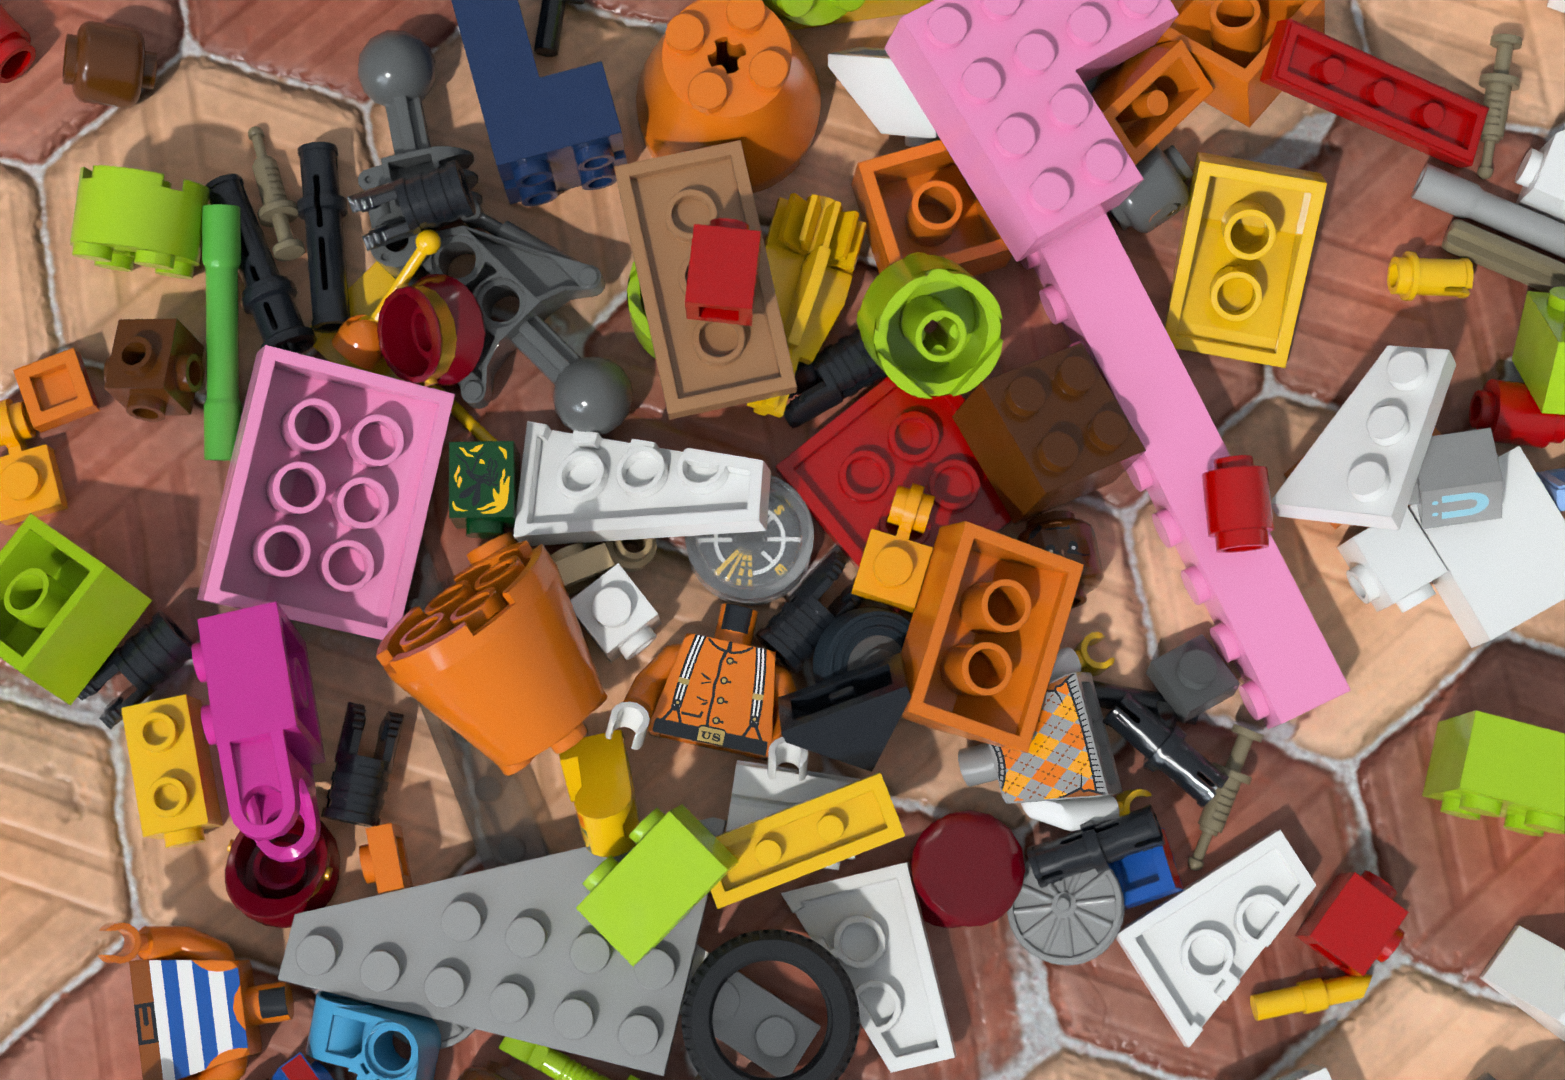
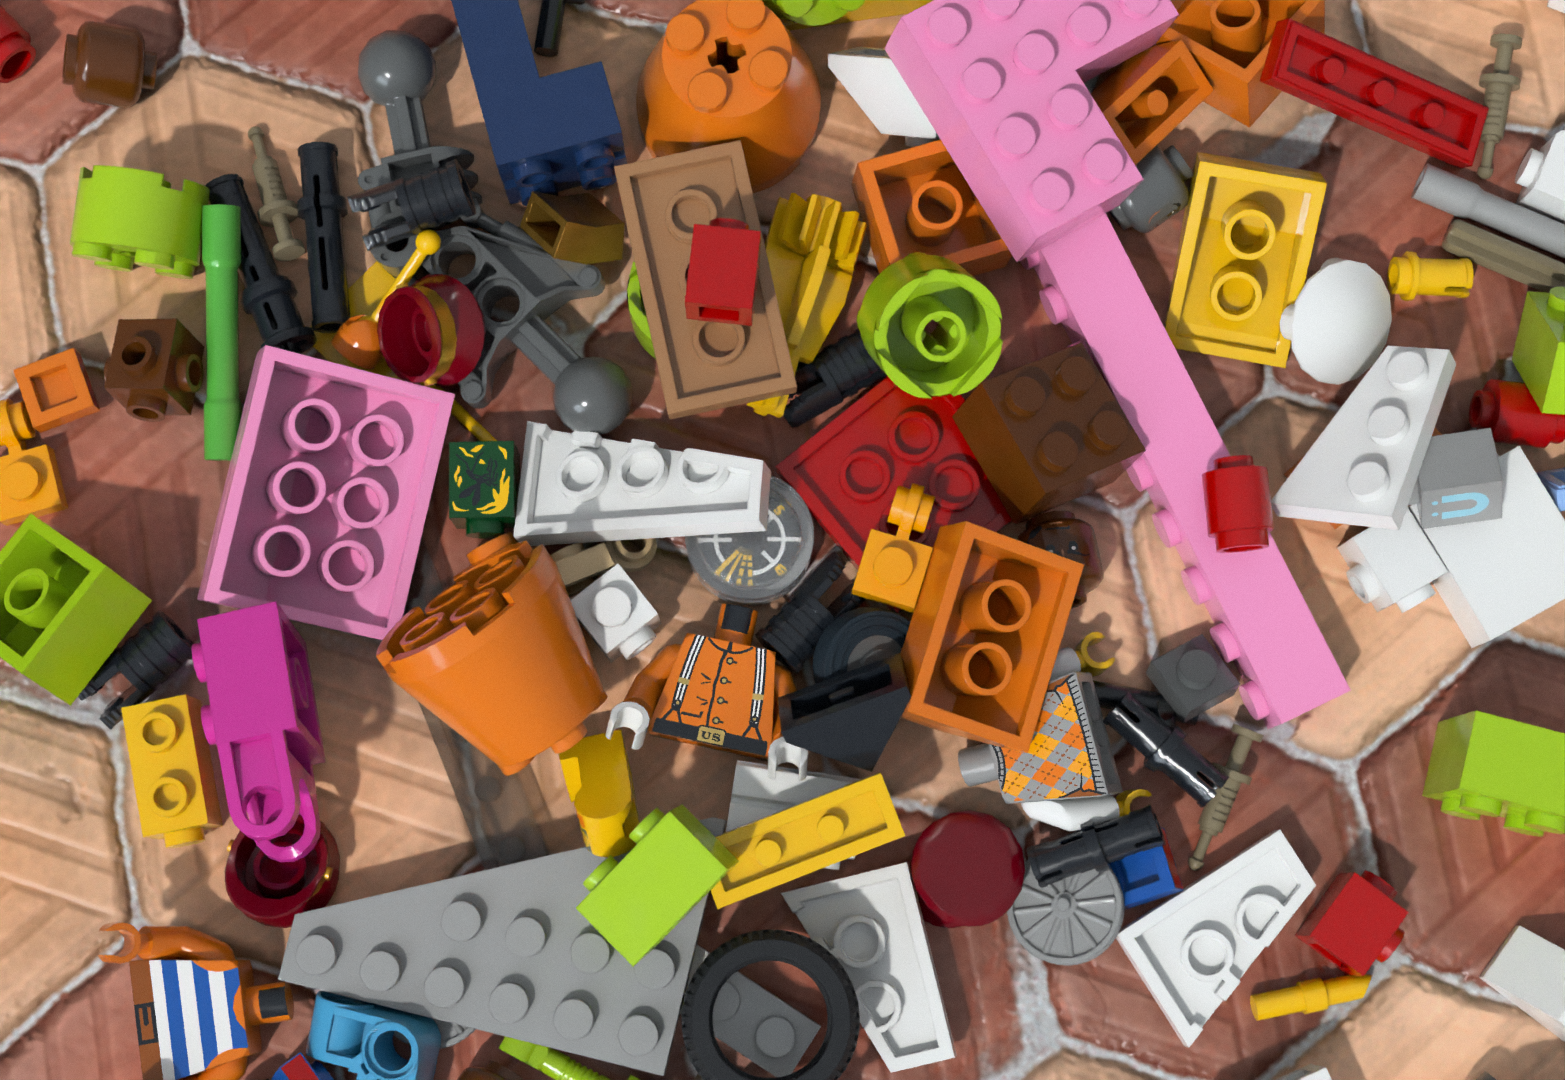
black hinge [321,702,404,827] -> none
orange plate [359,823,413,894] -> none
none -> pearl gold piece [519,191,625,265]
none -> white dish [1280,257,1392,385]

